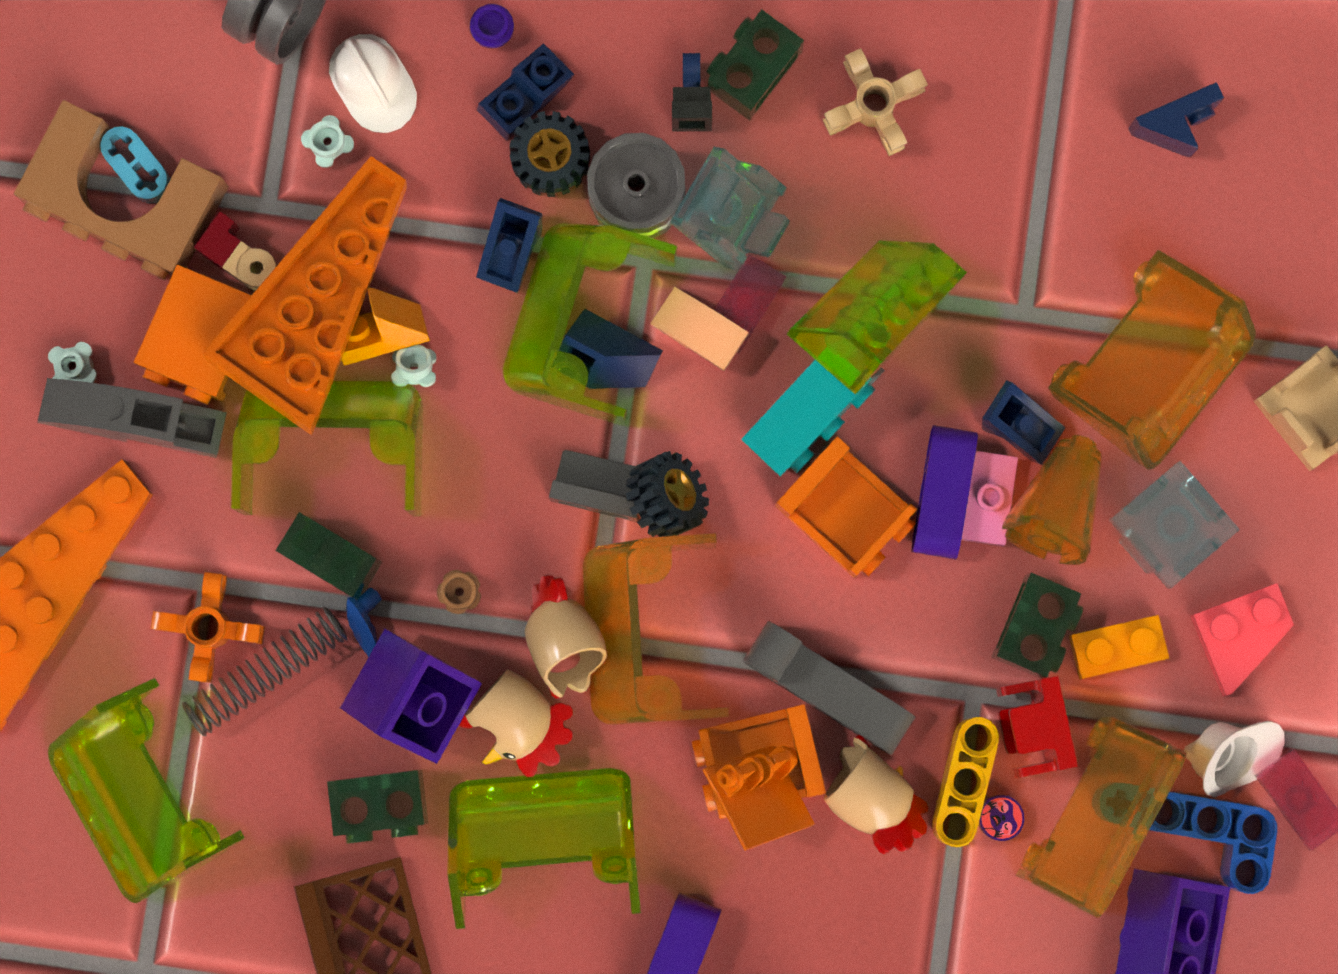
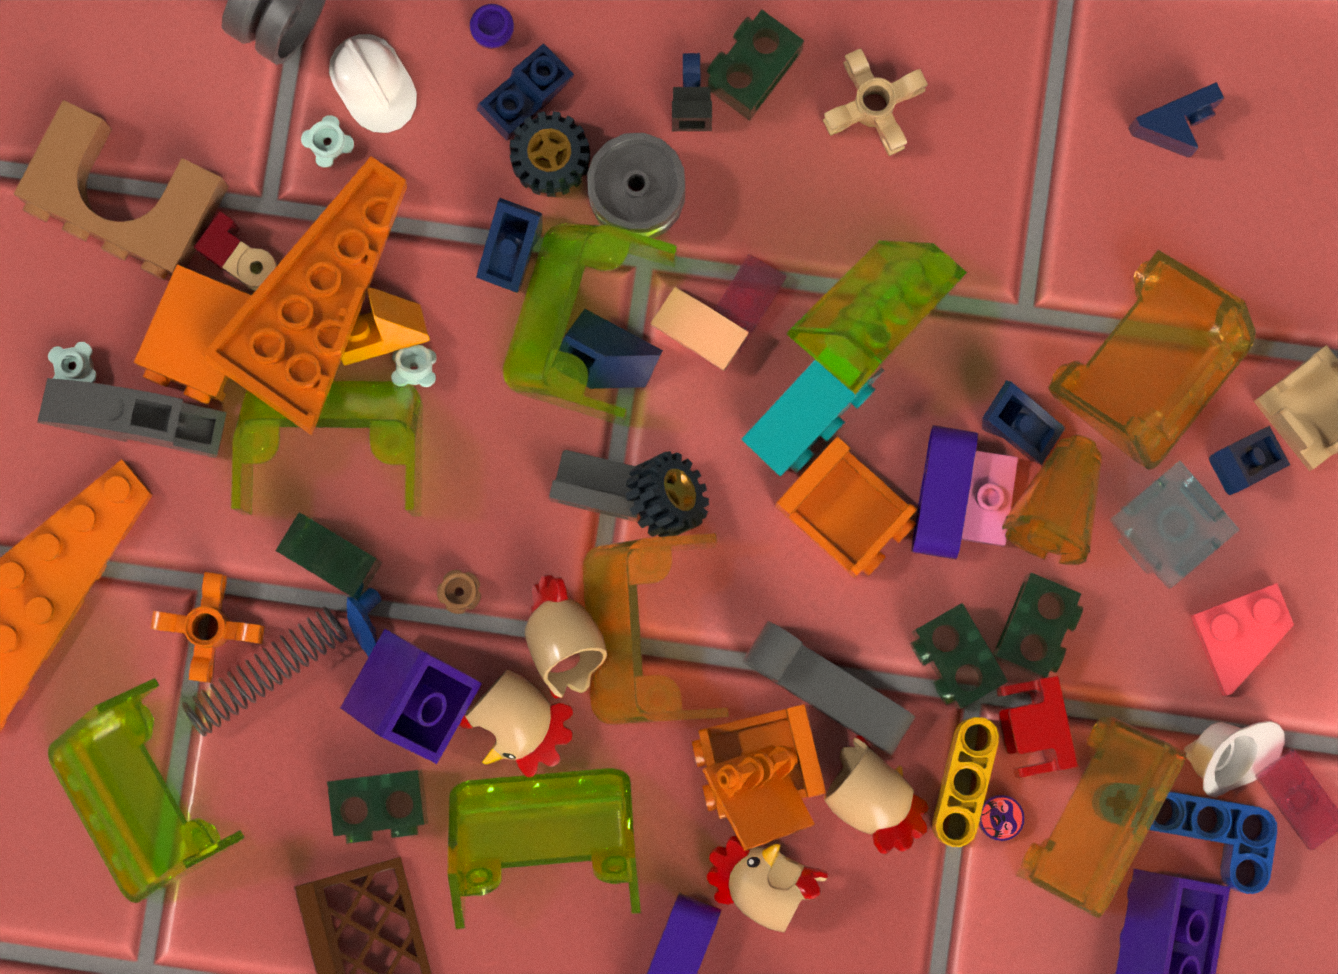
medium azure beam [100,126,171,204] -> none
clear light blue panel [670,146,790,271] -> none
light orange plate [1069,615,1169,679] -> none
none -> tan piece [706,836,828,933]
none -> clear green brick [910,603,1008,710]
none -> dark blue slope [1209,425,1290,495]

